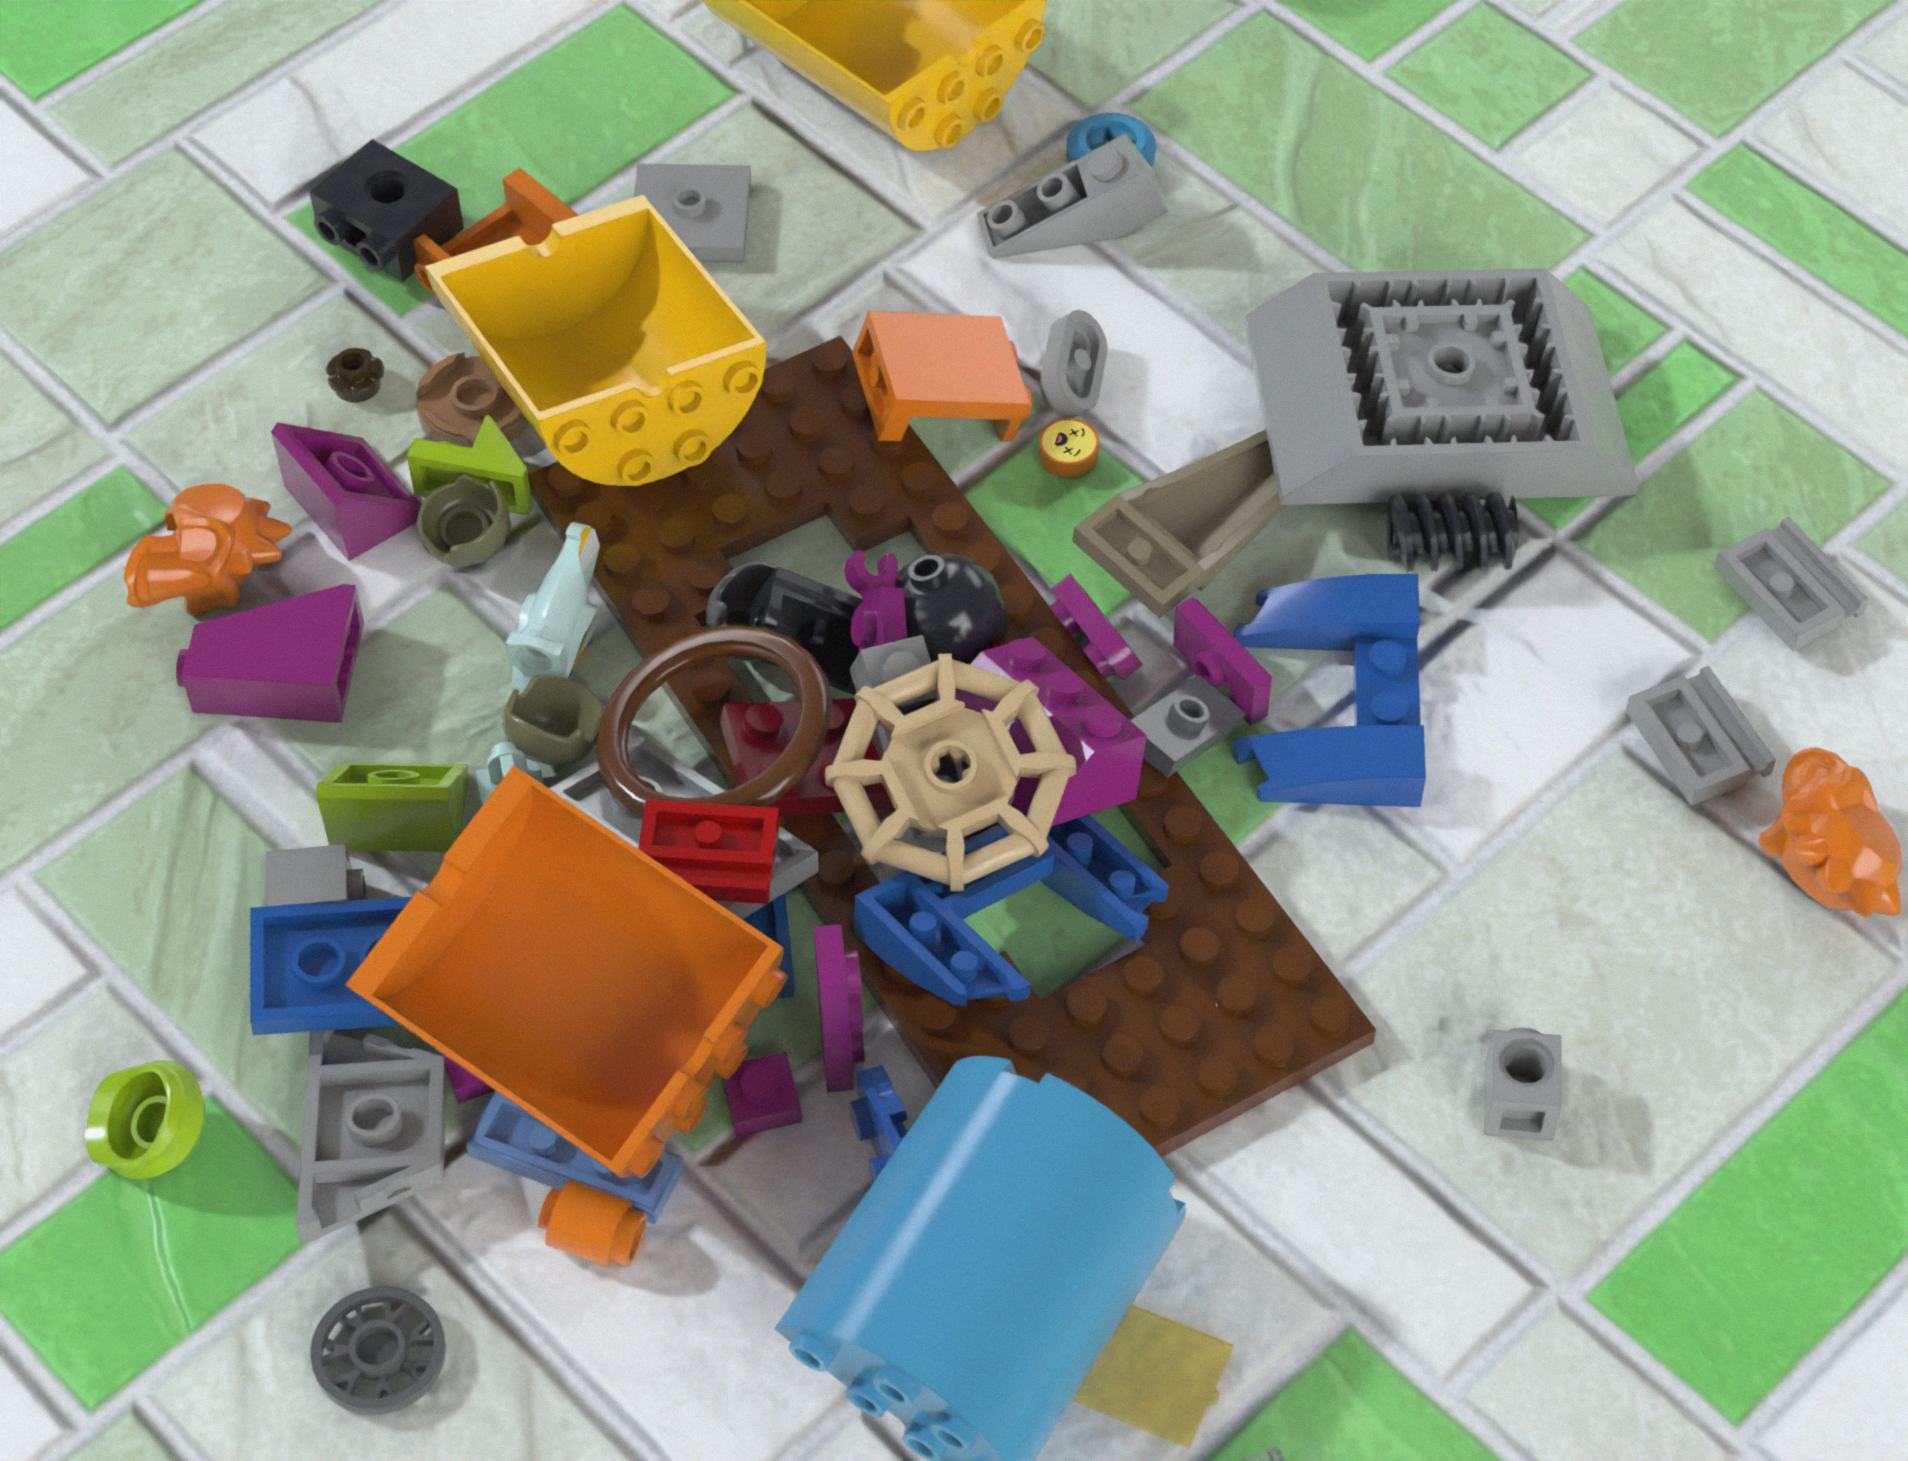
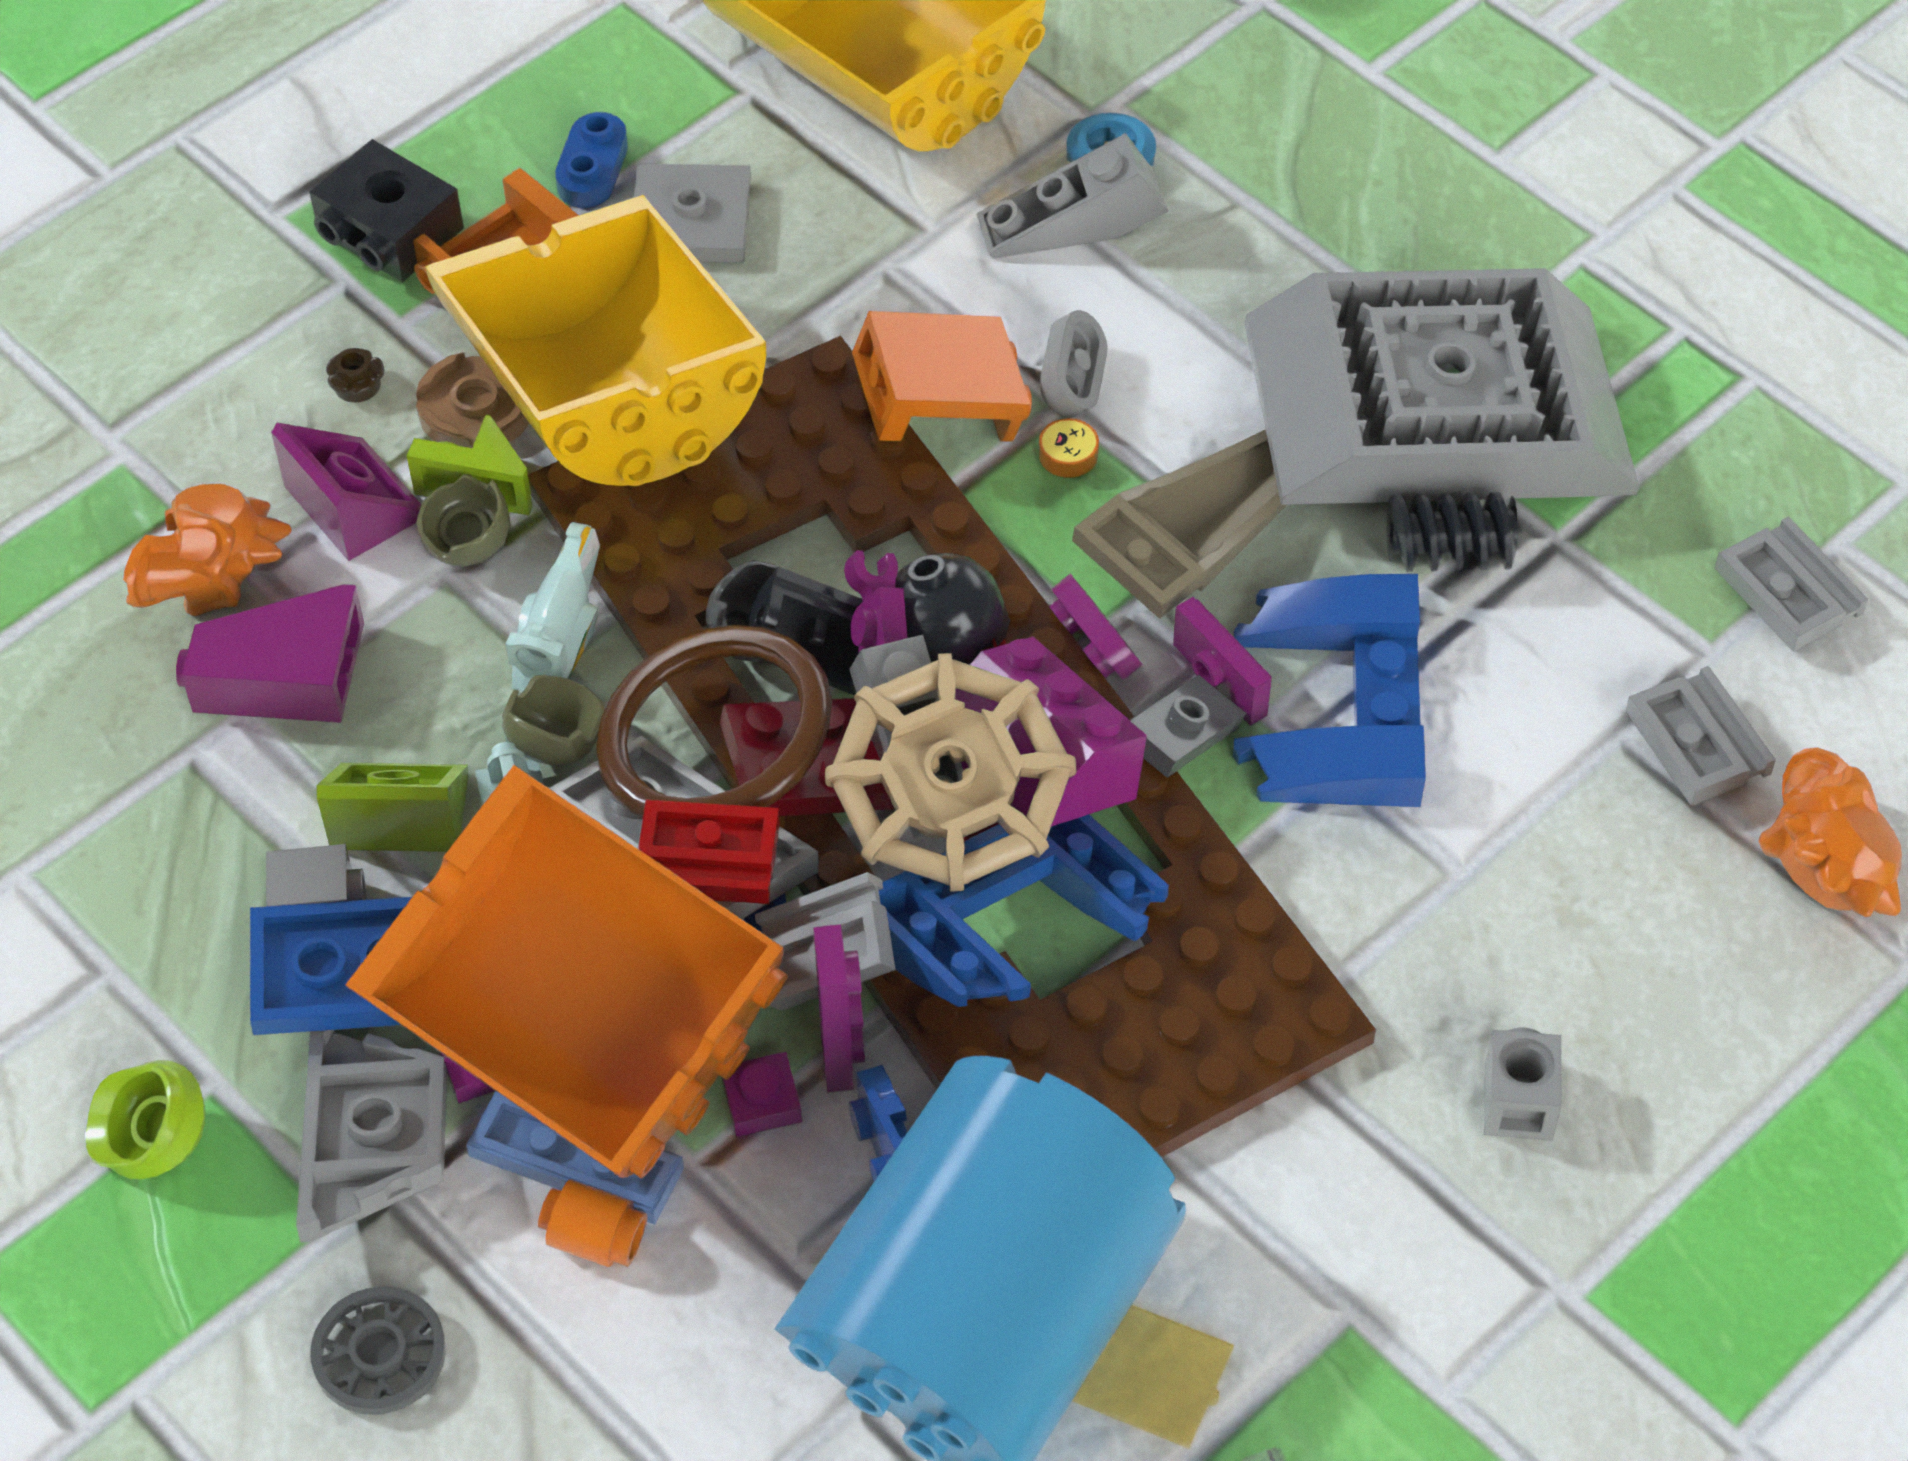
none -> blue plate [555,112,628,208]
none -> light grey plate [755,872,895,1011]

